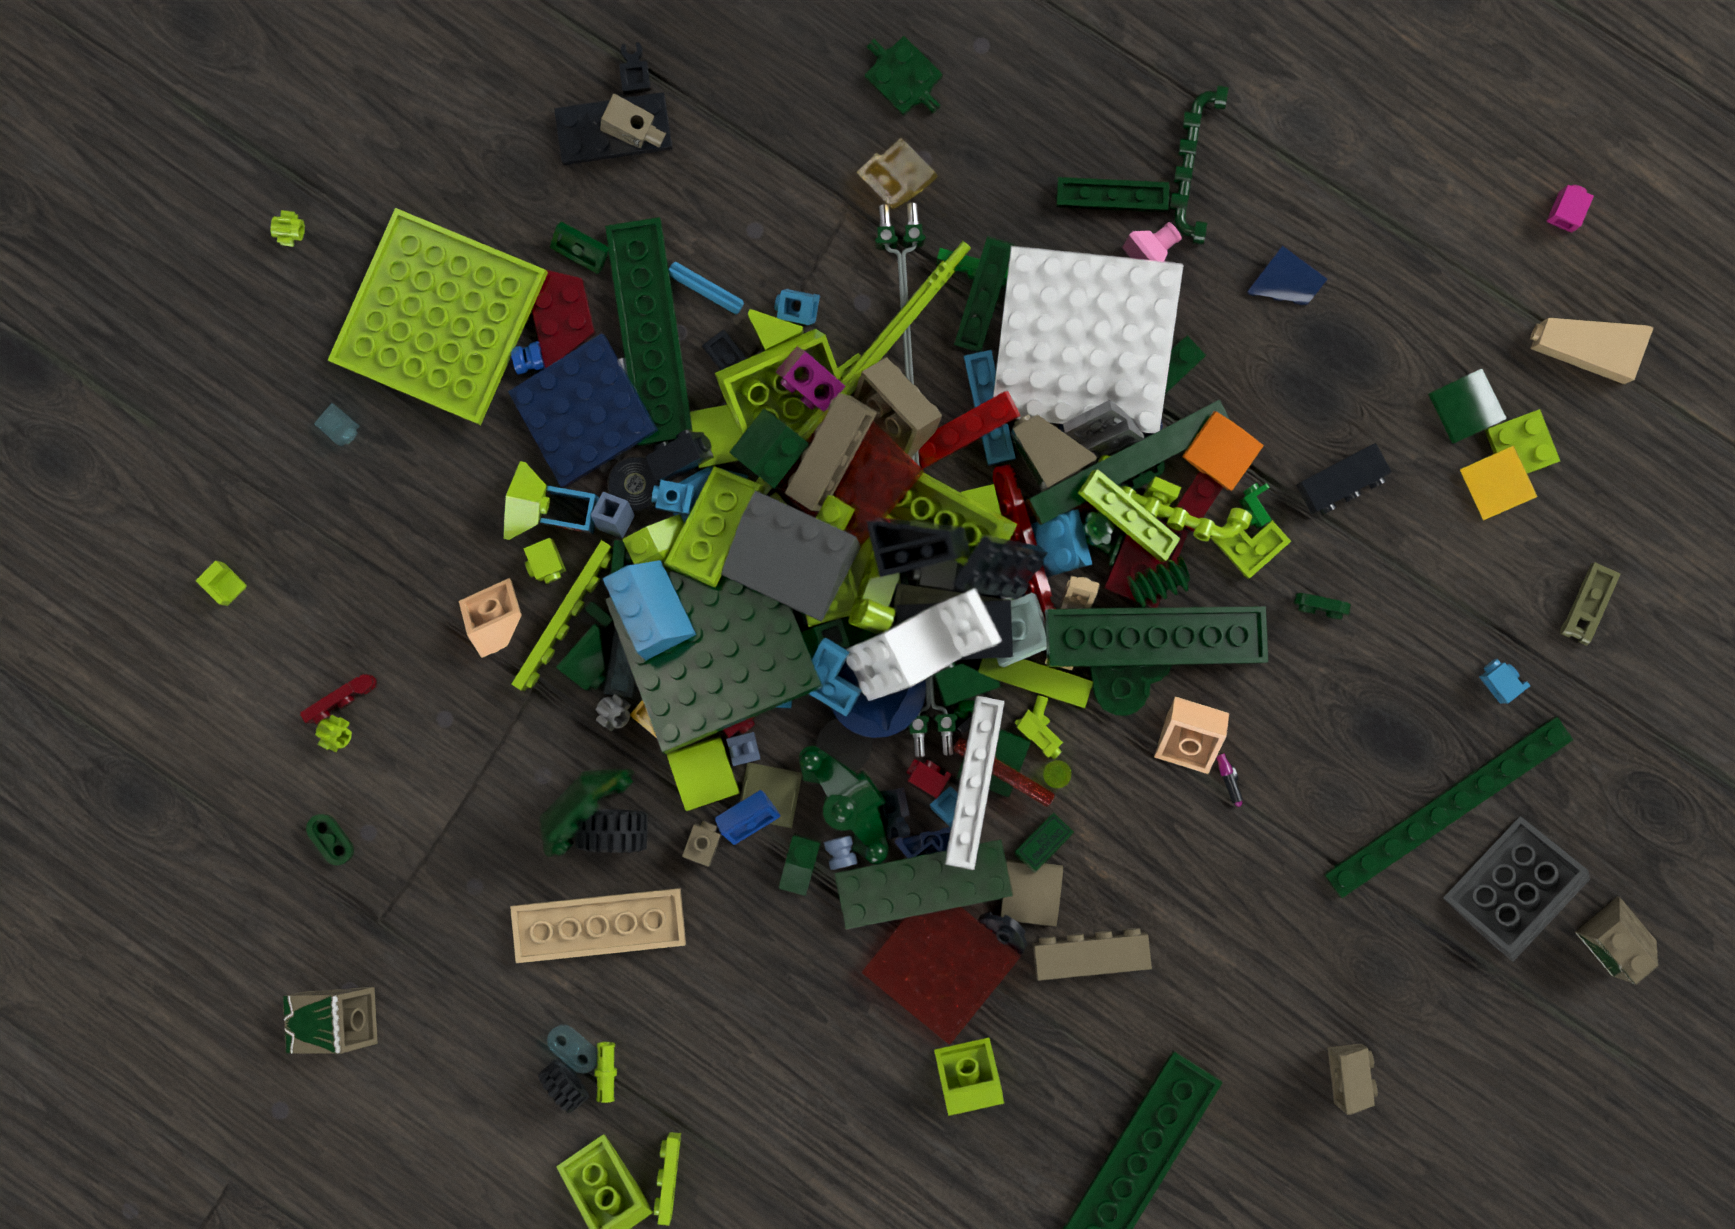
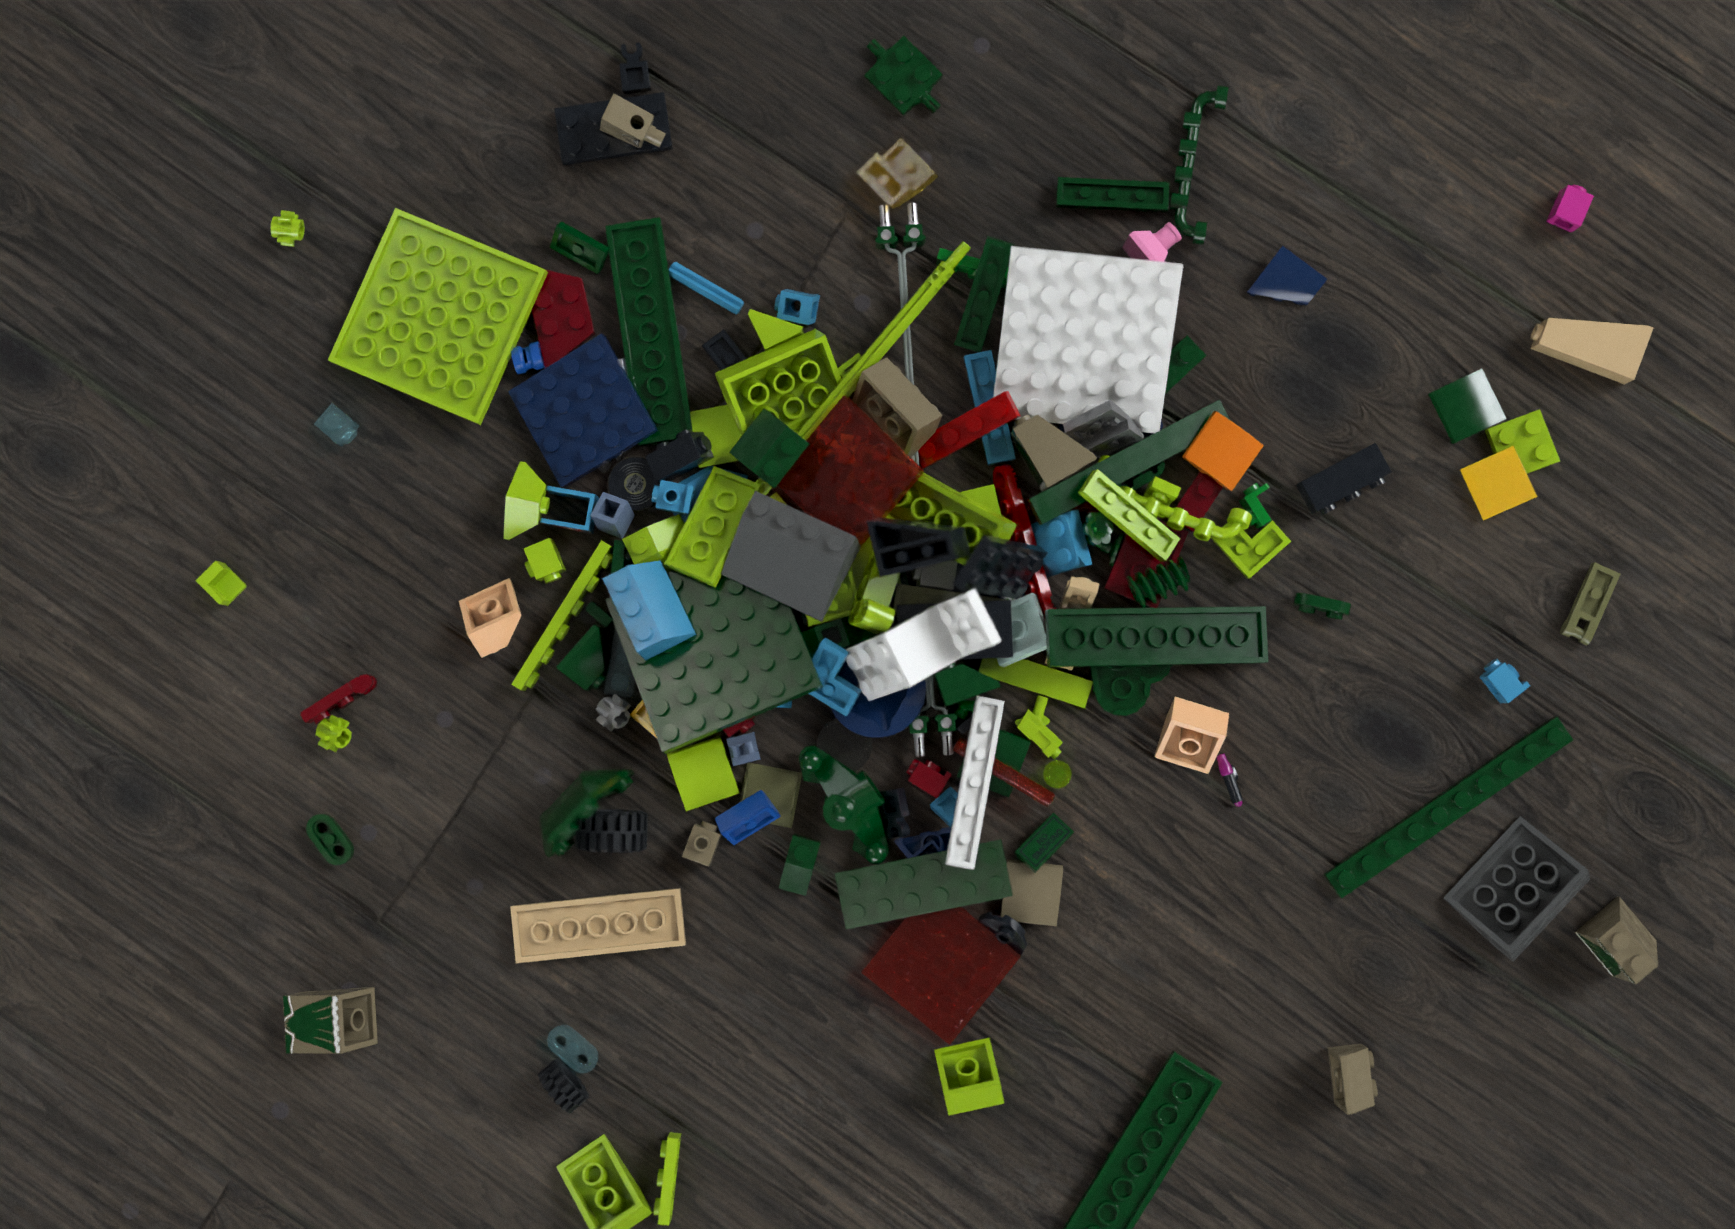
lime pin [594,1042,617,1103] -> none
magenta brick [776,346,846,412] -> none
dark tan brick [785,393,877,511] -> none
lime plate [816,495,855,531] -> none
sand blue wheel [824,835,858,870] -> none
dark tan brick [1033,928,1152,980] -> none

